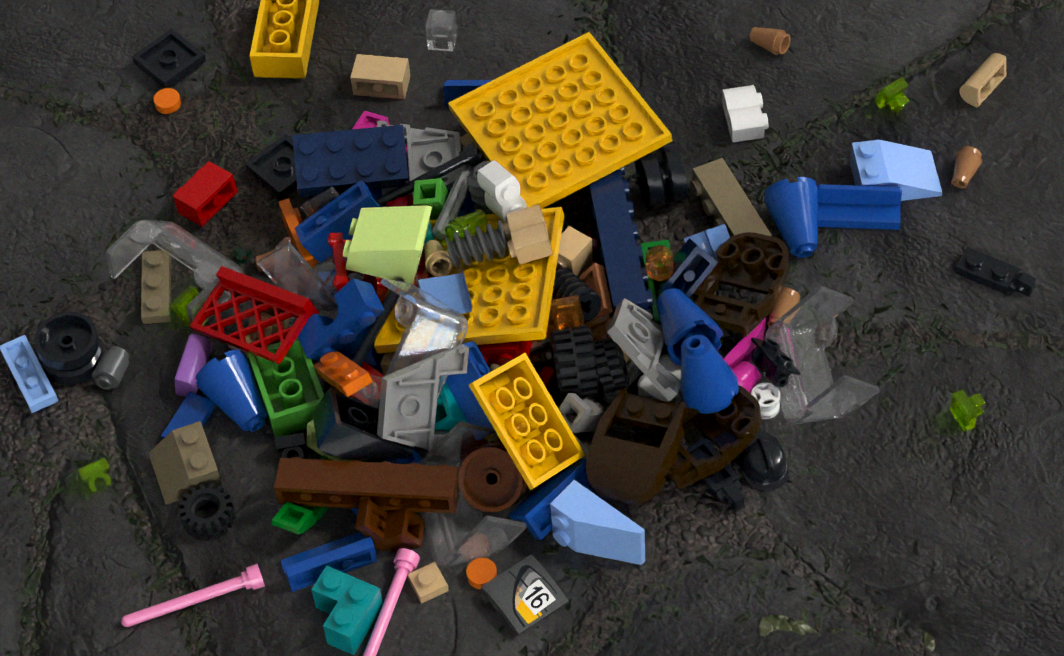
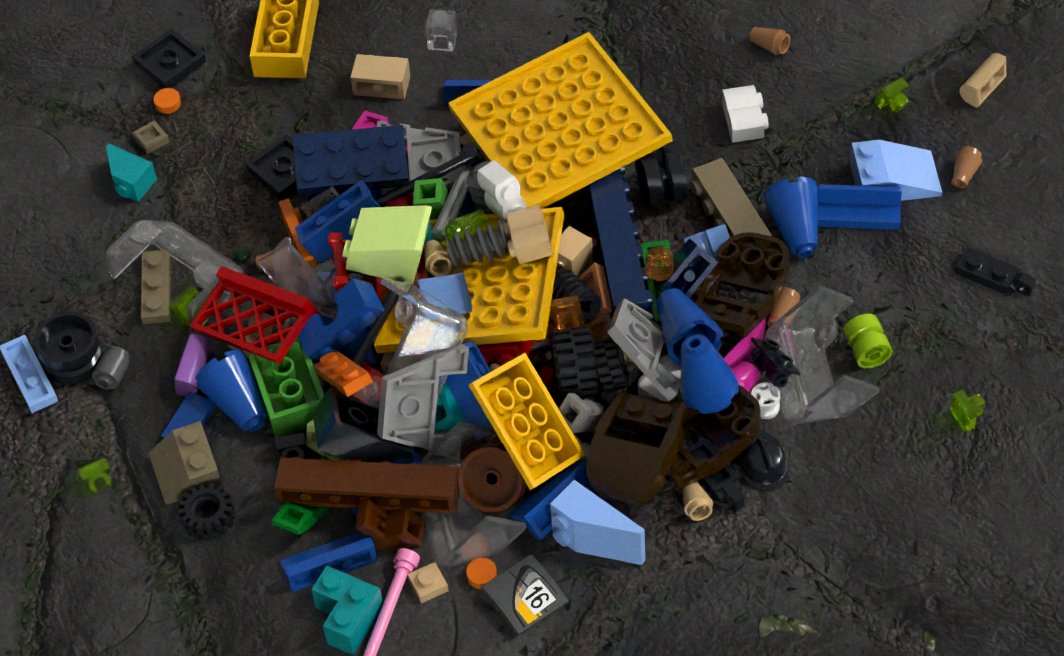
bright pink piece [121,564,265,627] -> none
red brick [173,161,238,227] -> none
none -> teal slope [106,144,157,202]
none -> dark tan tile [132,120,170,155]
none -> tan cone [681,481,713,521]
none -> lime wheel [843,314,893,368]

